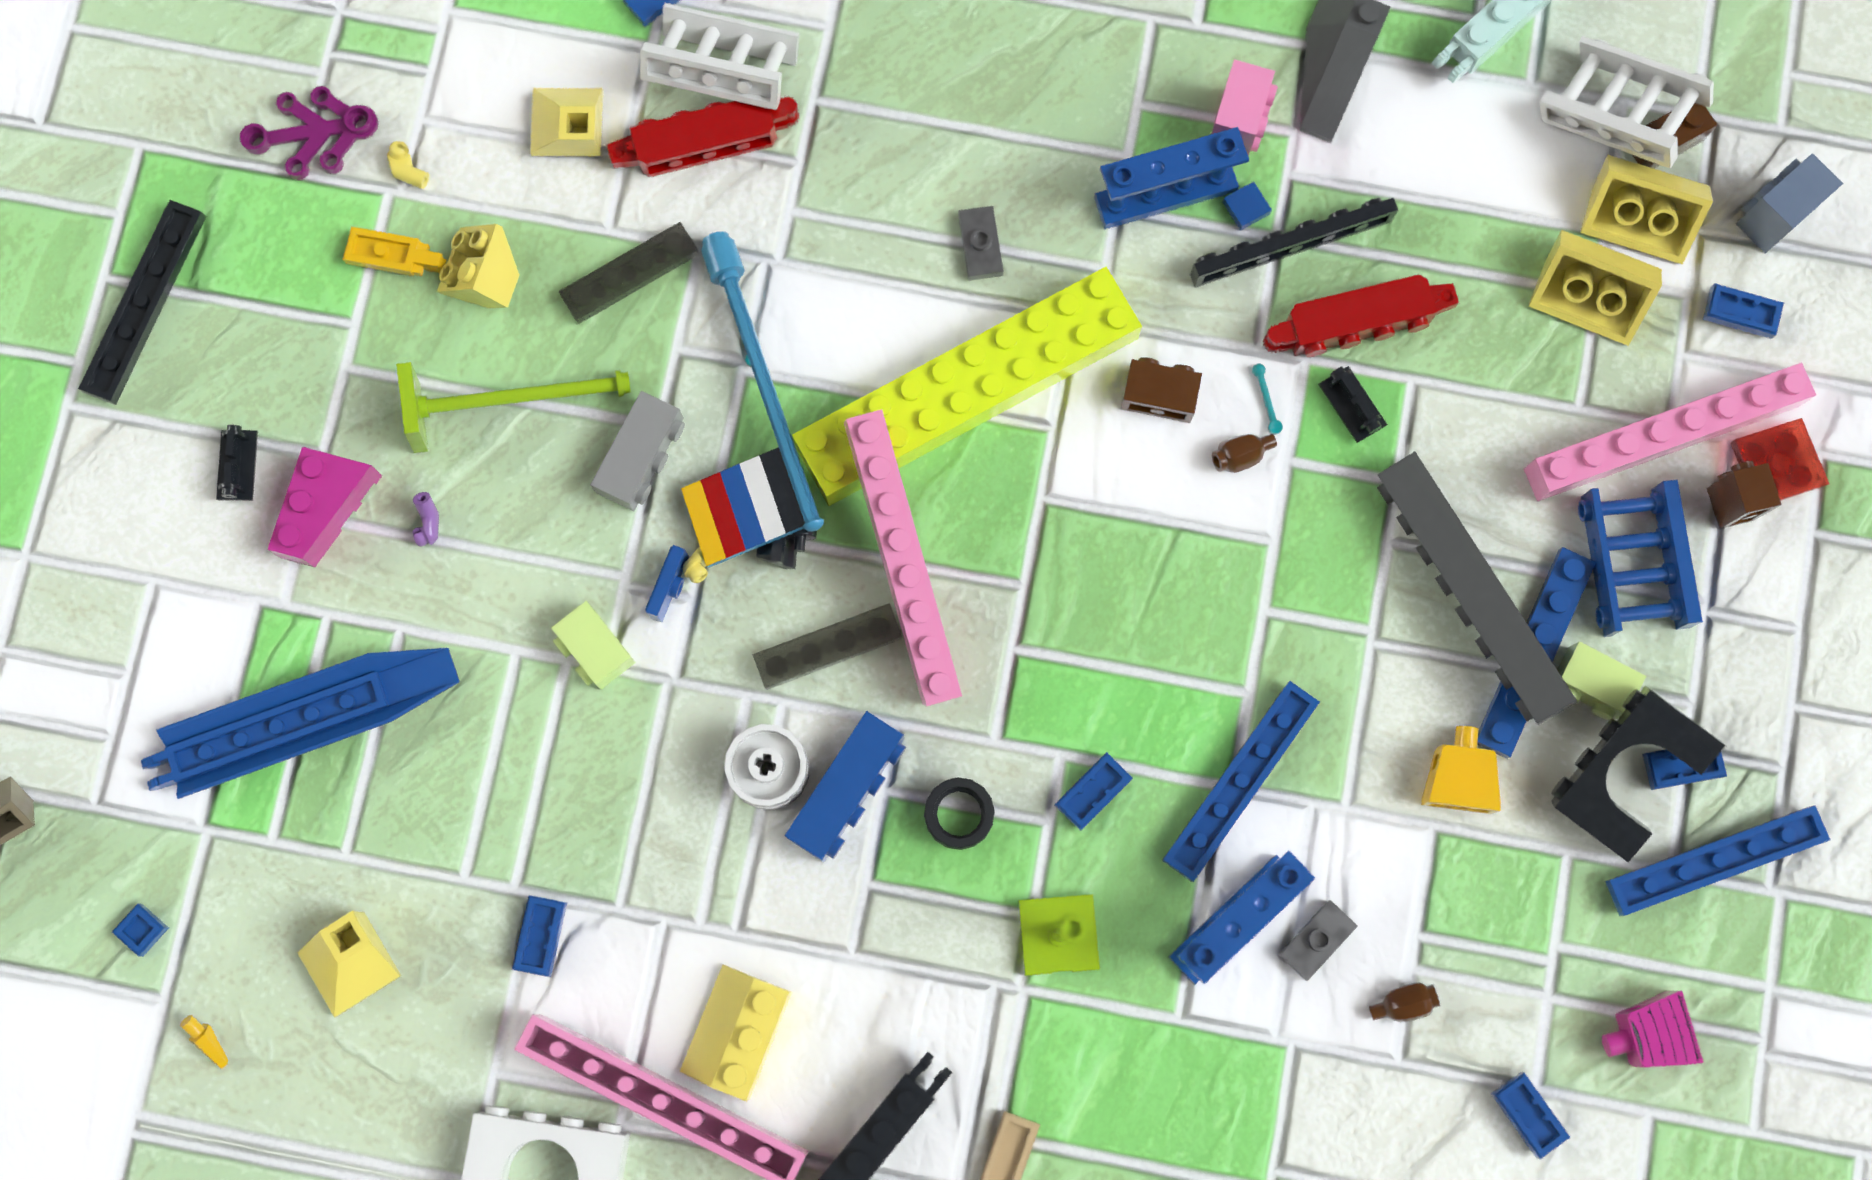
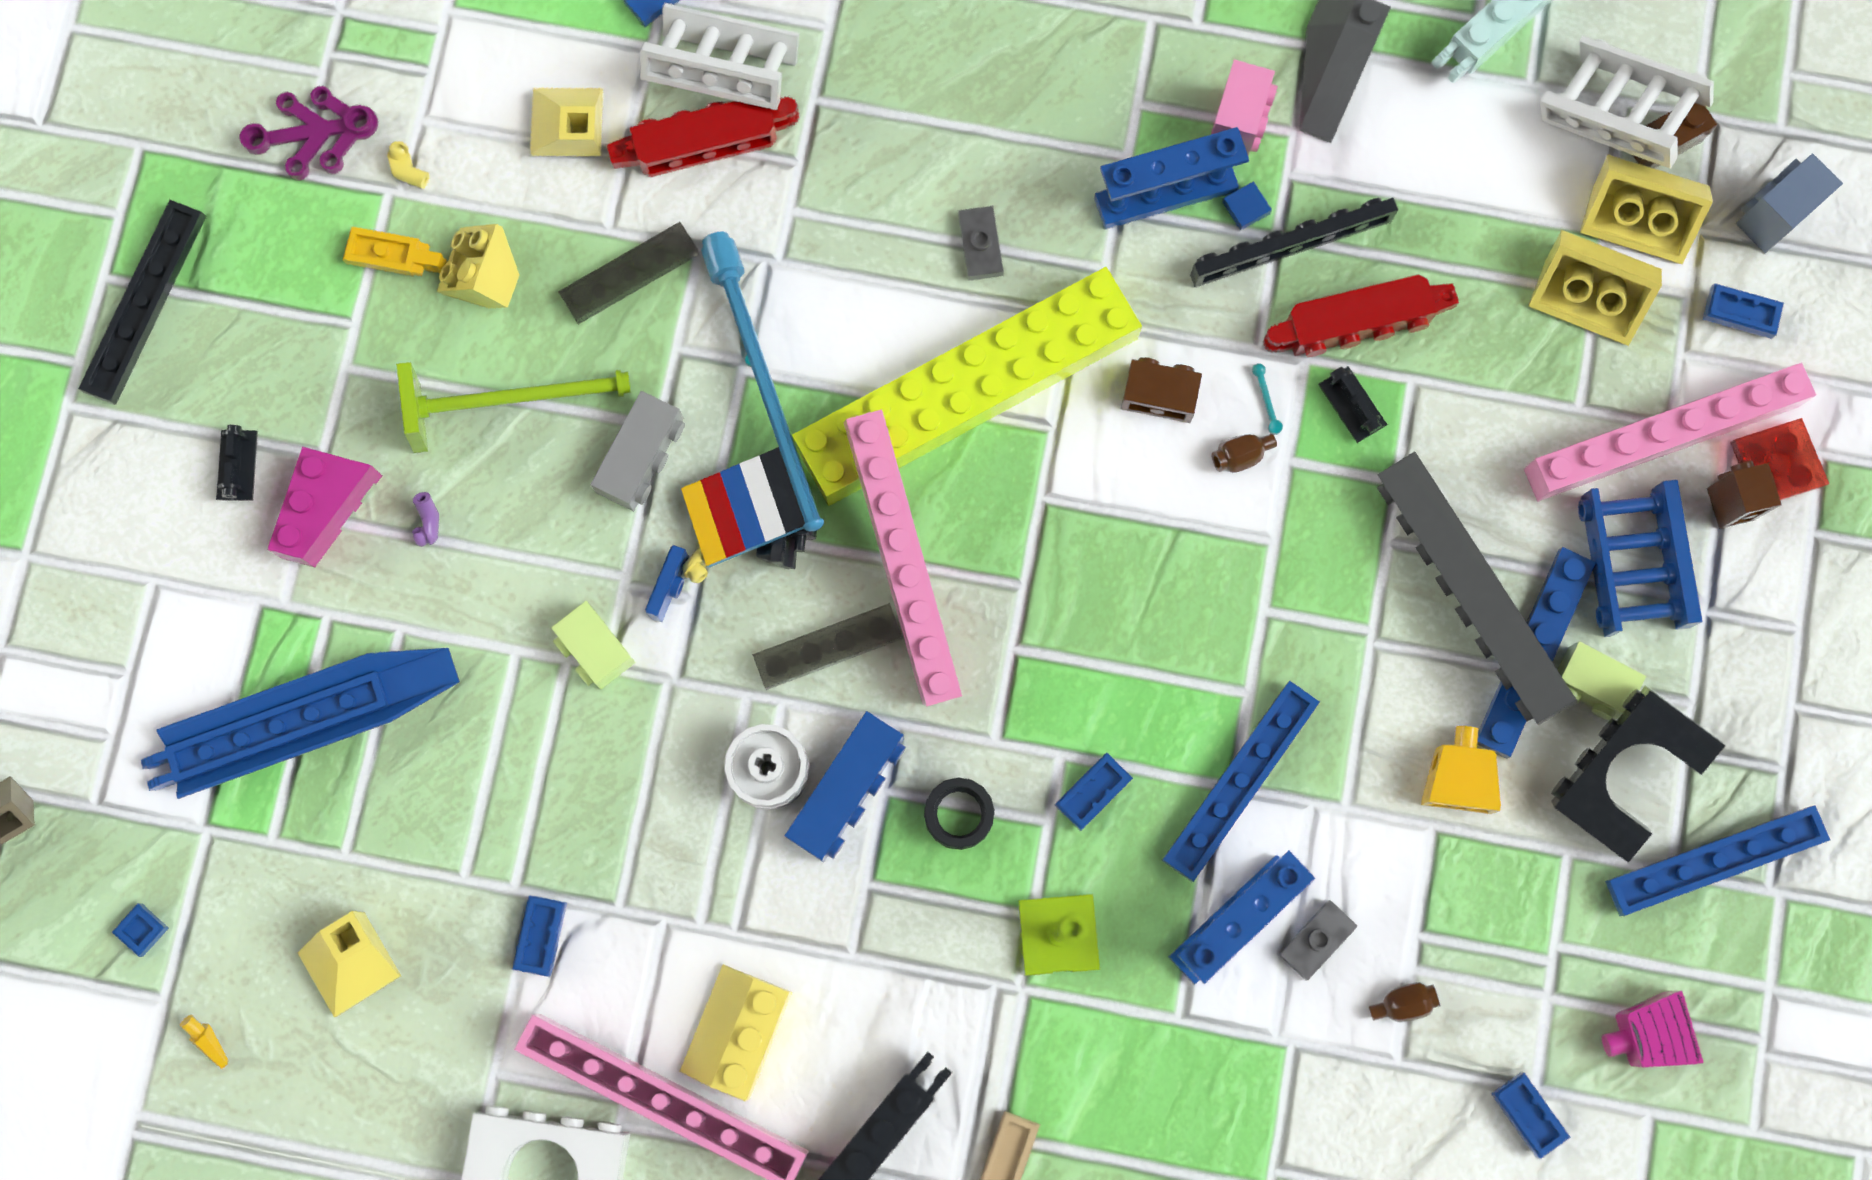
blue plate [1642,749,1727,790] -> none

